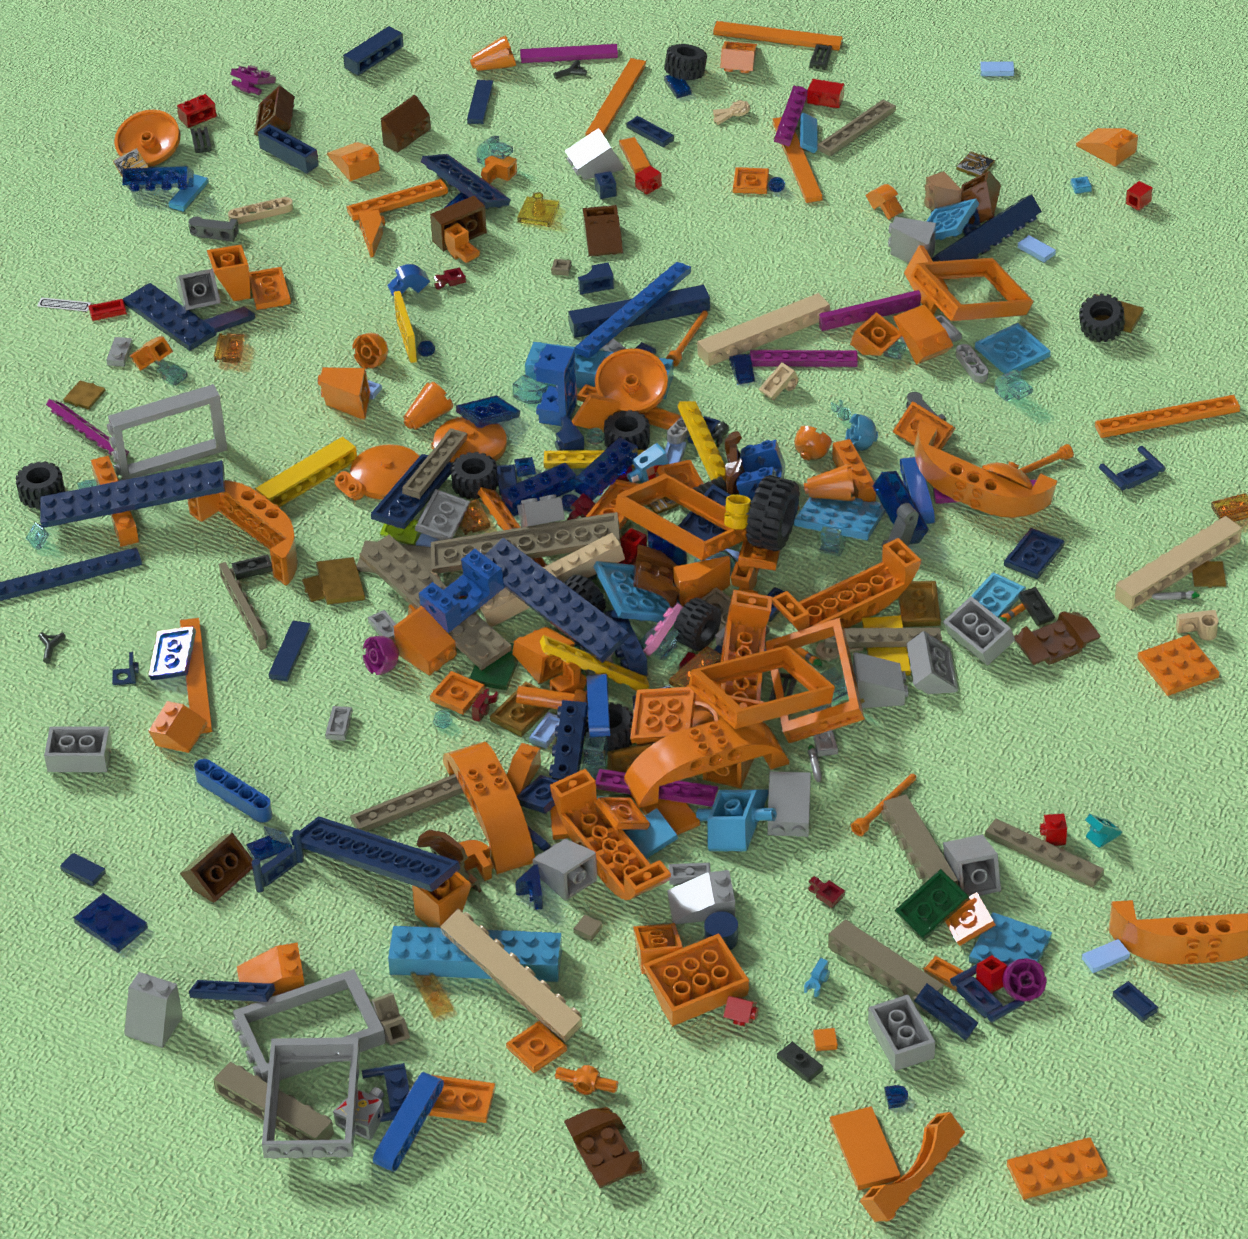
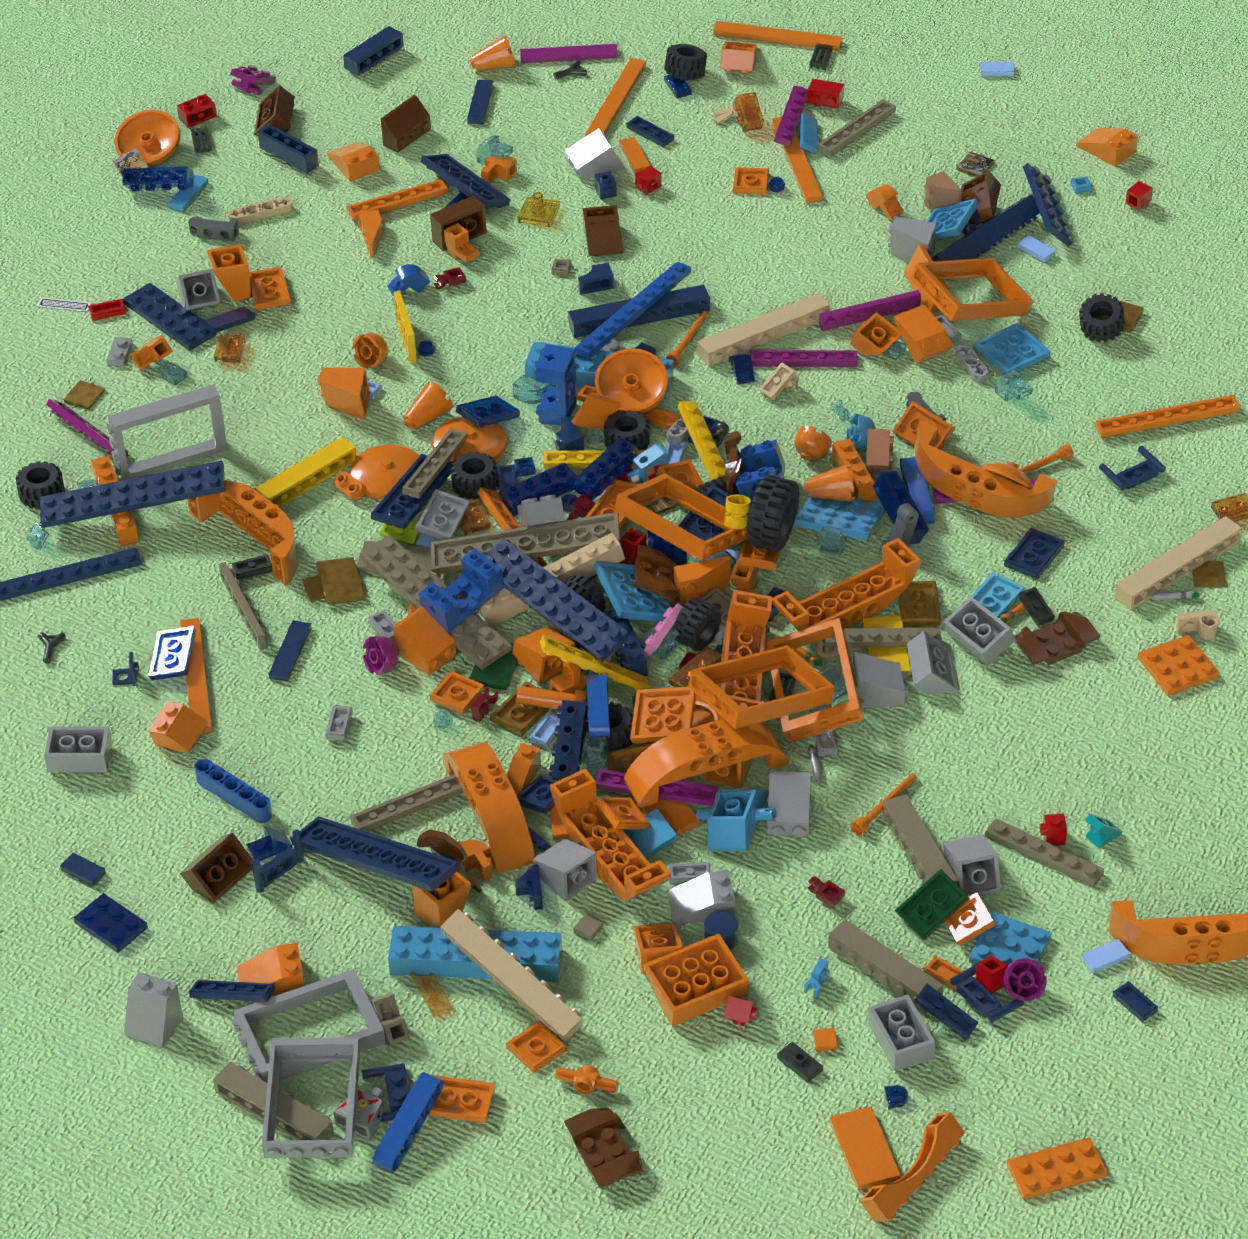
none -> clear orange brick [733,92,764,132]
none -> nougat brick [866,429,894,475]
none -> dark blue plate [1023,163,1074,247]

